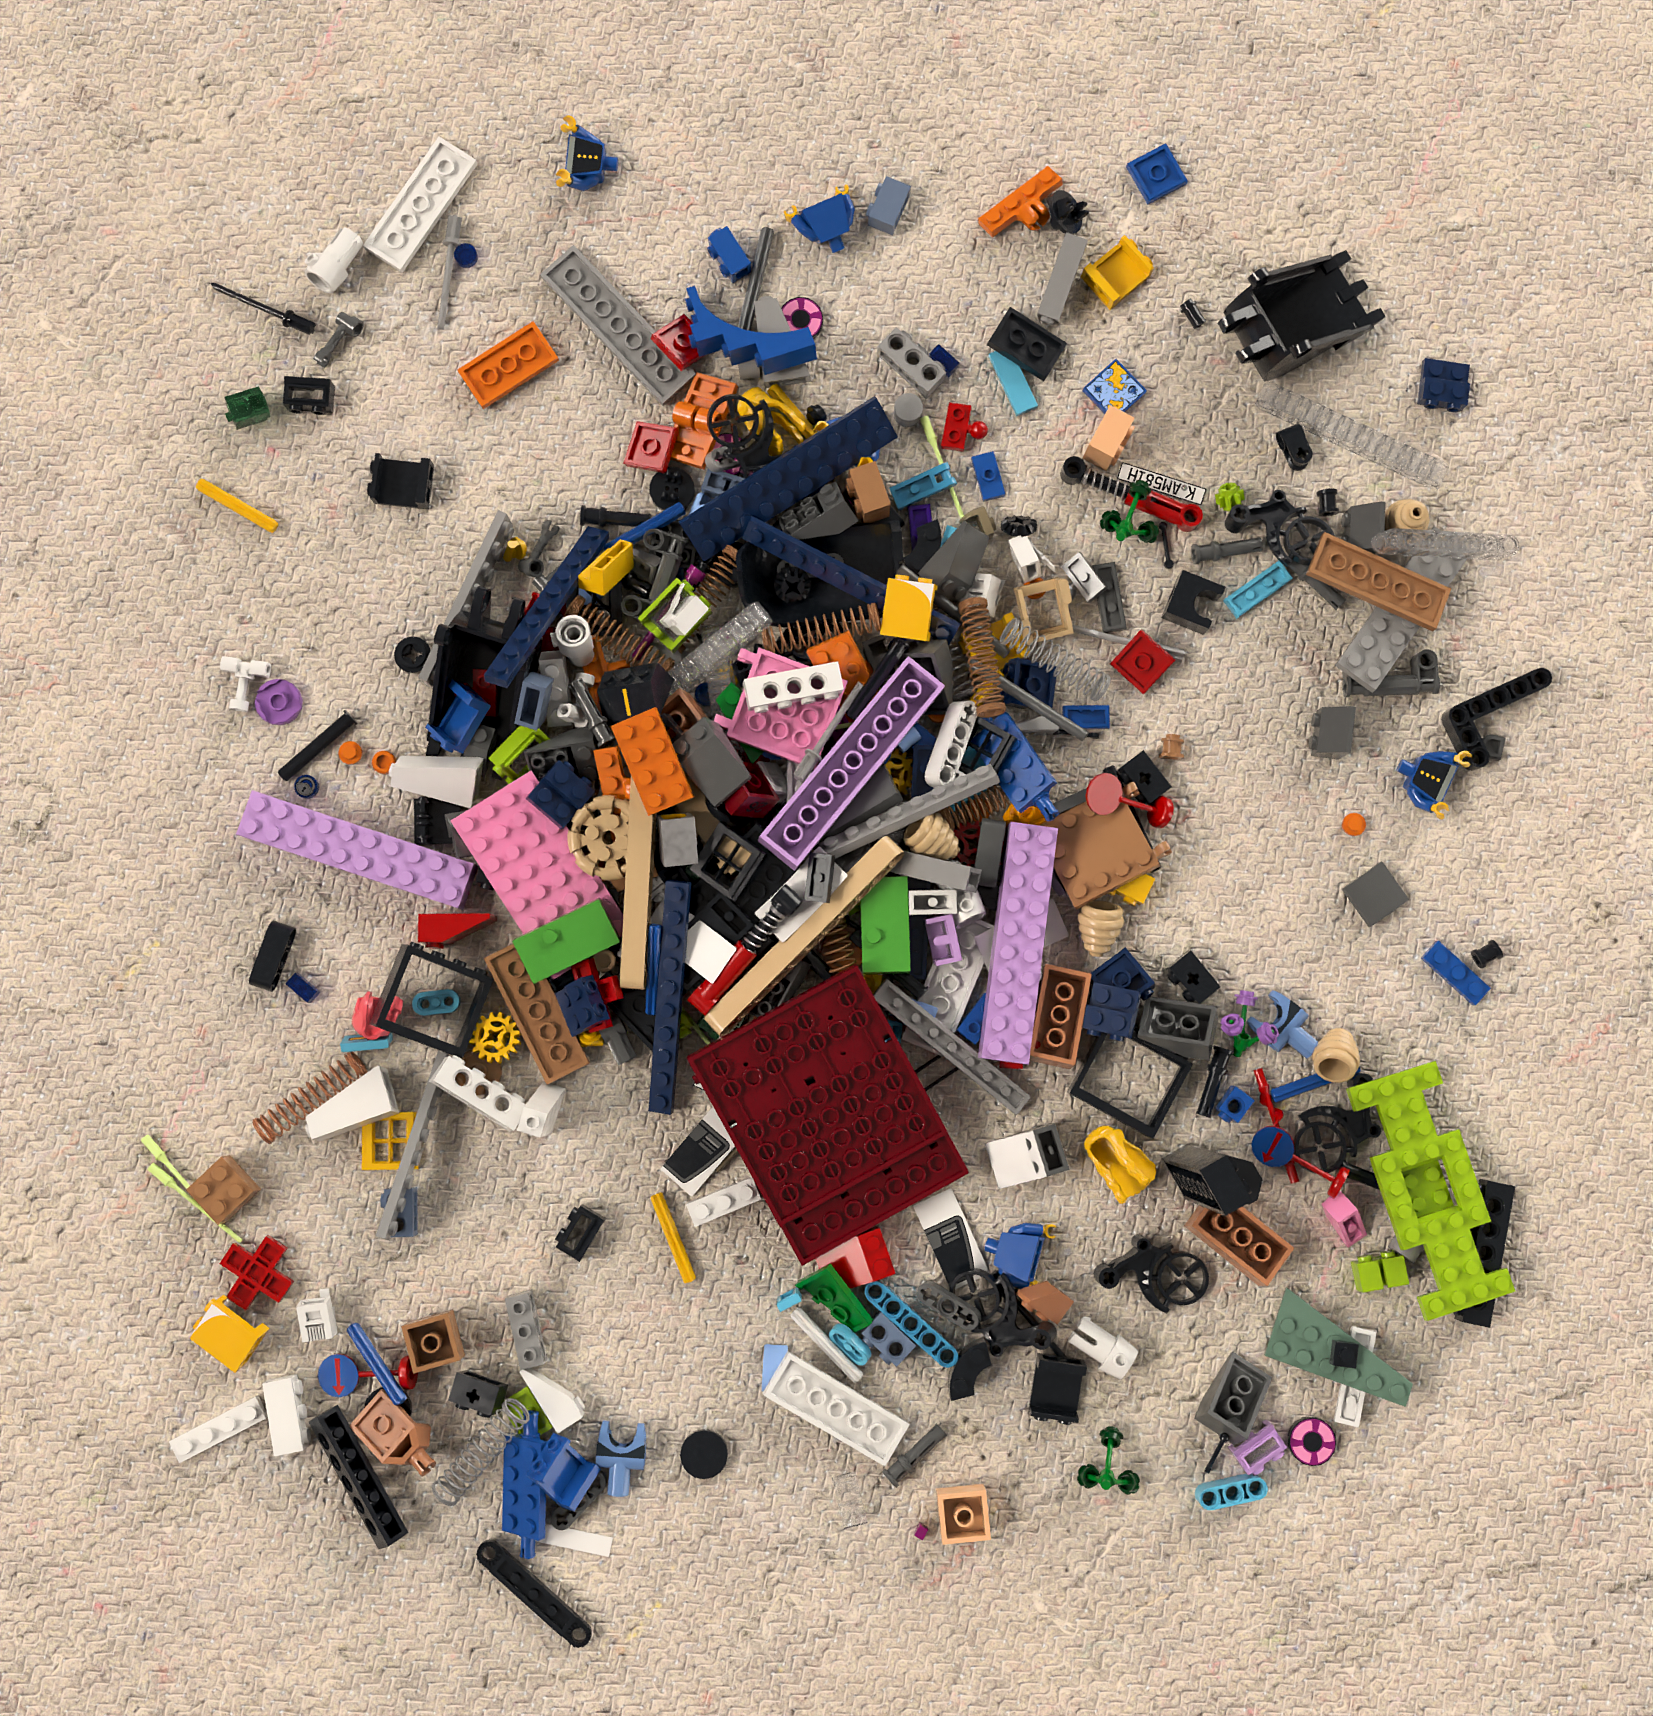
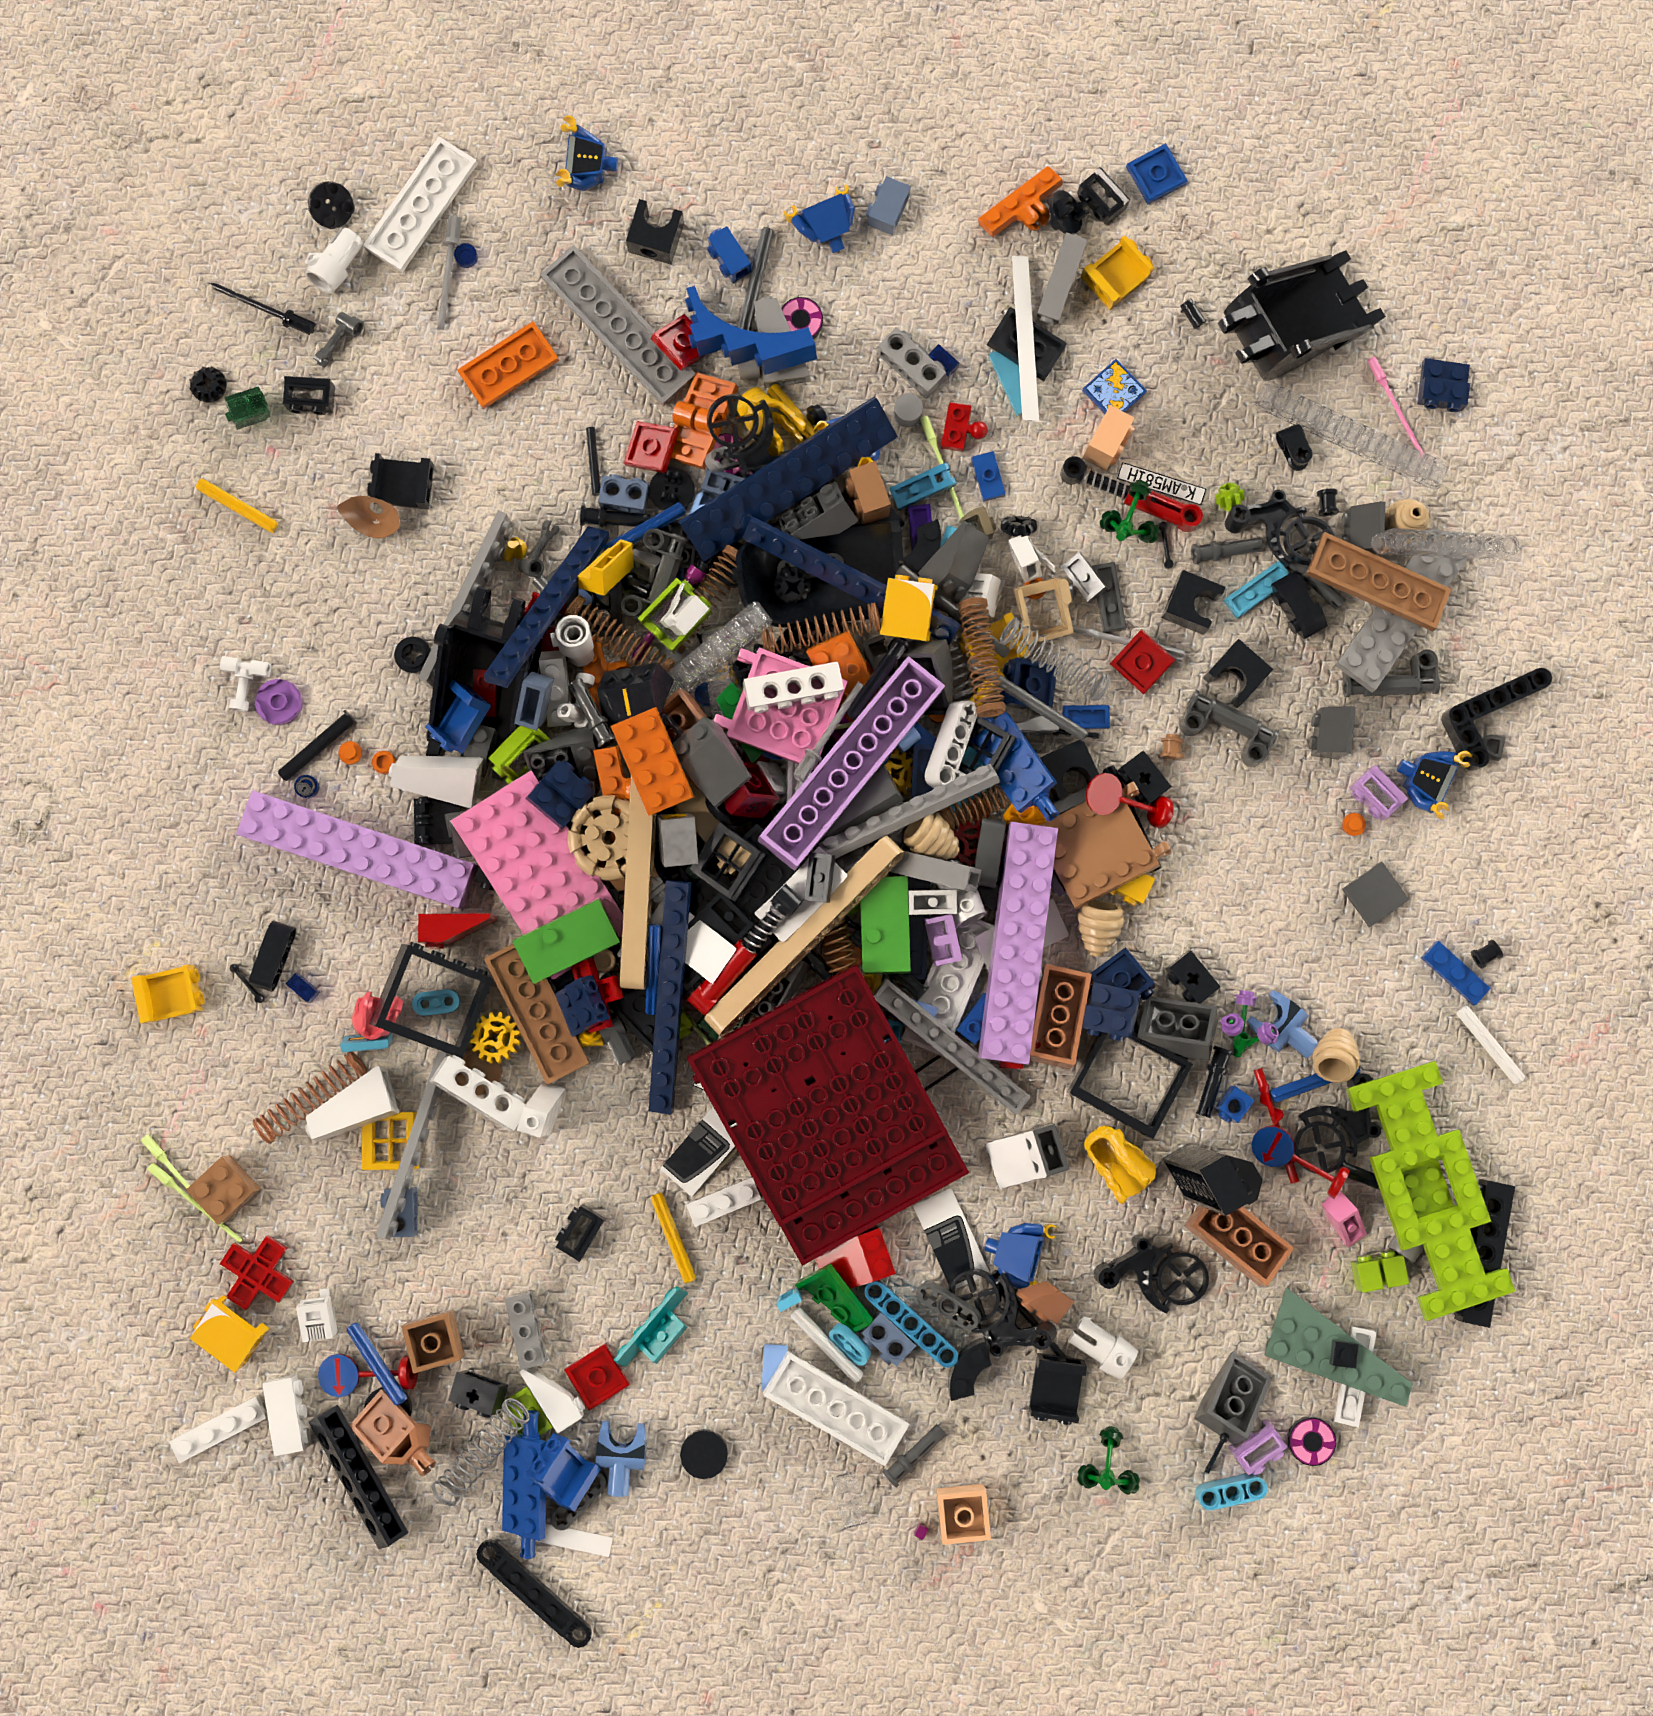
none -> yellow panel [131,964,205,1024]
none -> black gear [189,366,227,403]
none -> black hinge [229,964,265,1003]
none -> black plate [307,181,355,229]
none -> medium nougat piece [337,495,400,538]
none -> red tile [564,1343,630,1411]
none -> black bar [586,427,601,496]
none -> sand blue brick [598,474,649,514]
none -> teal bracket [614,1286,688,1367]
none -> black piece [626,199,684,265]
none -> white sticker [1012,256,1039,421]
none -> black piece [1040,740,1099,802]
none -> black window [1077,167,1130,226]
none -> dark grey piece [1179,689,1279,767]
none -> black piece [1203,639,1273,708]
none -> black brick [1271,571,1328,640]
none -> lavender window [1349,765,1409,821]
none -> bright pink piece [1367,356,1425,459]
none -> white axle [1456,1006,1525,1084]

